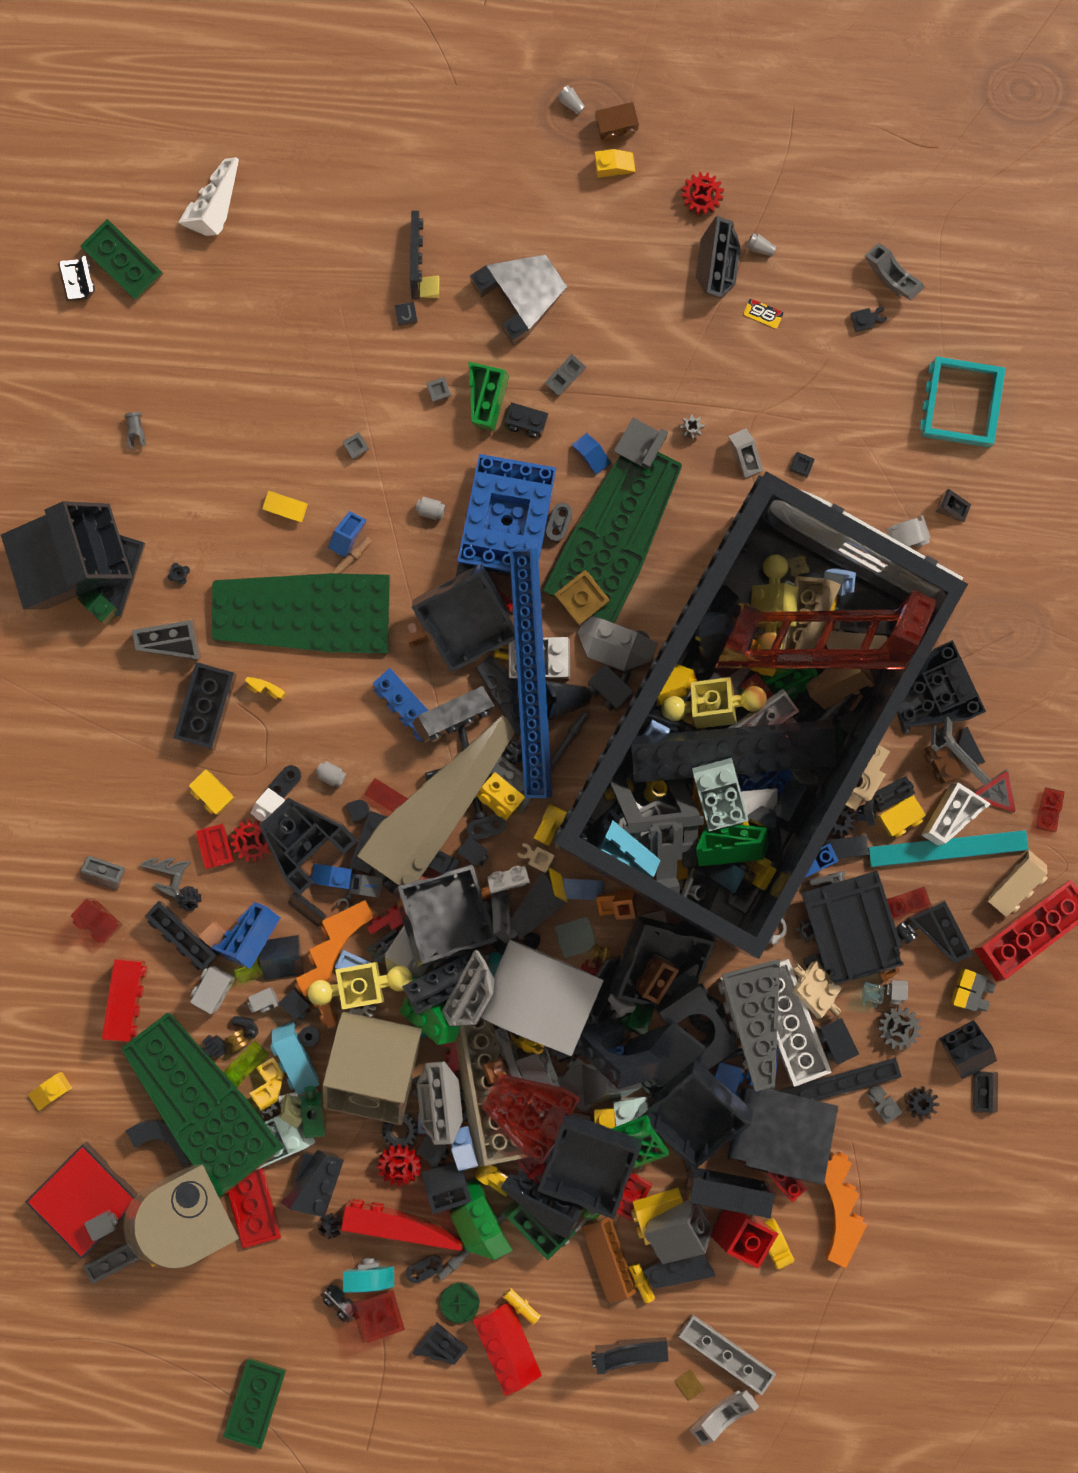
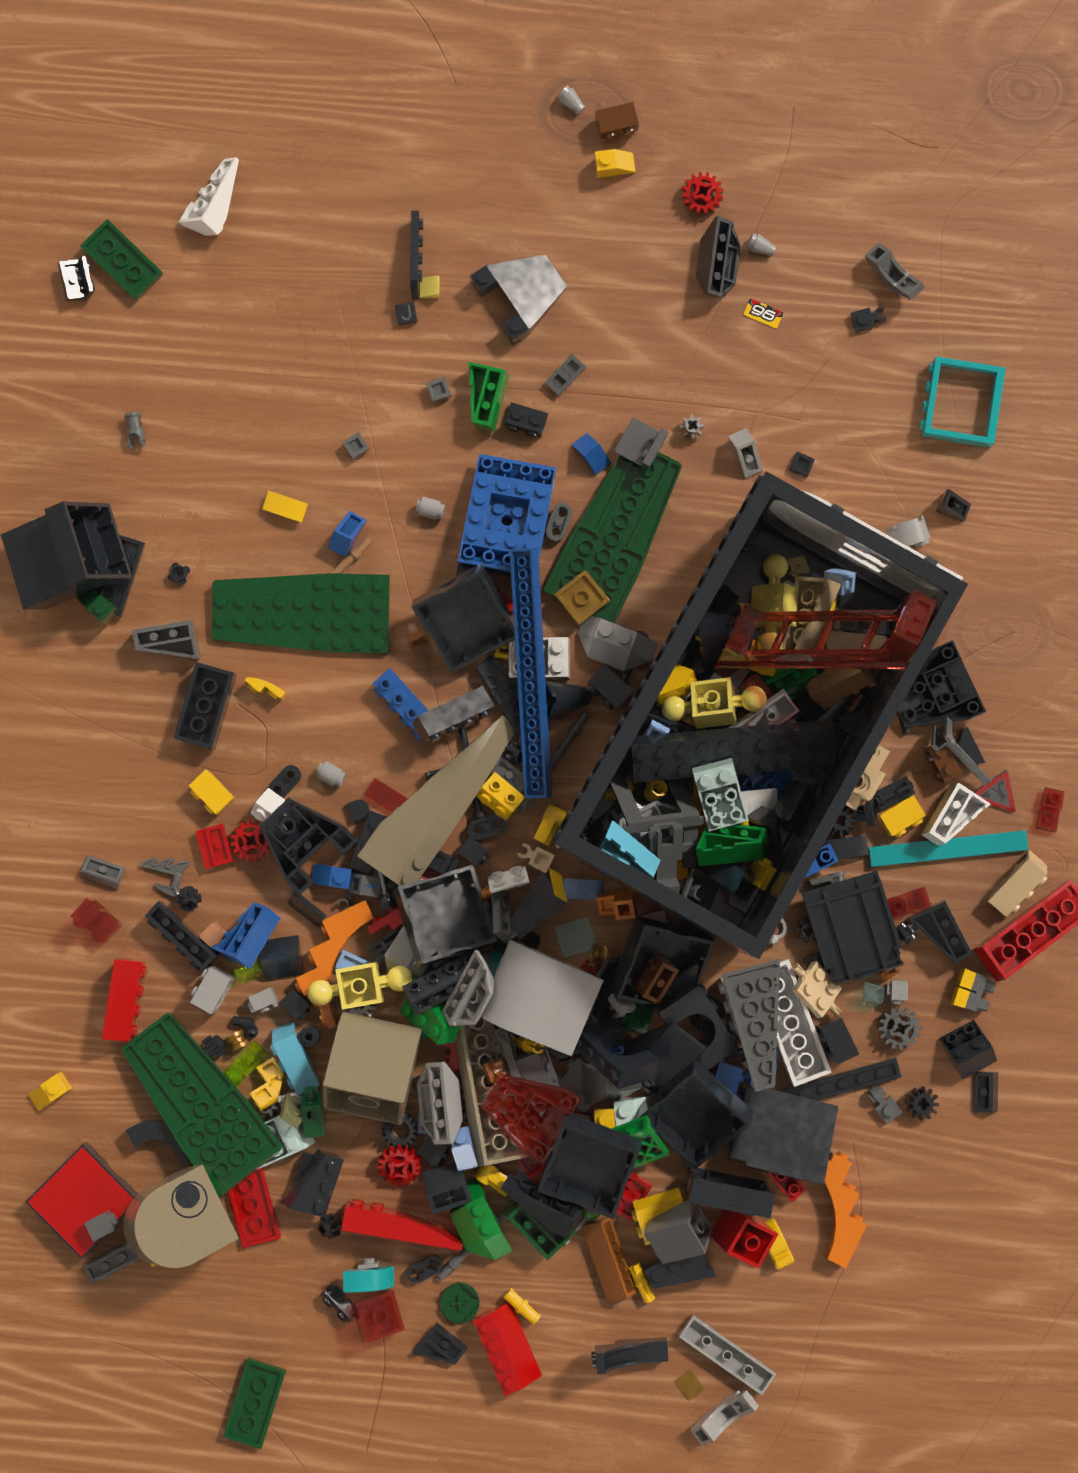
none -> black hinge [378,871,395,909]

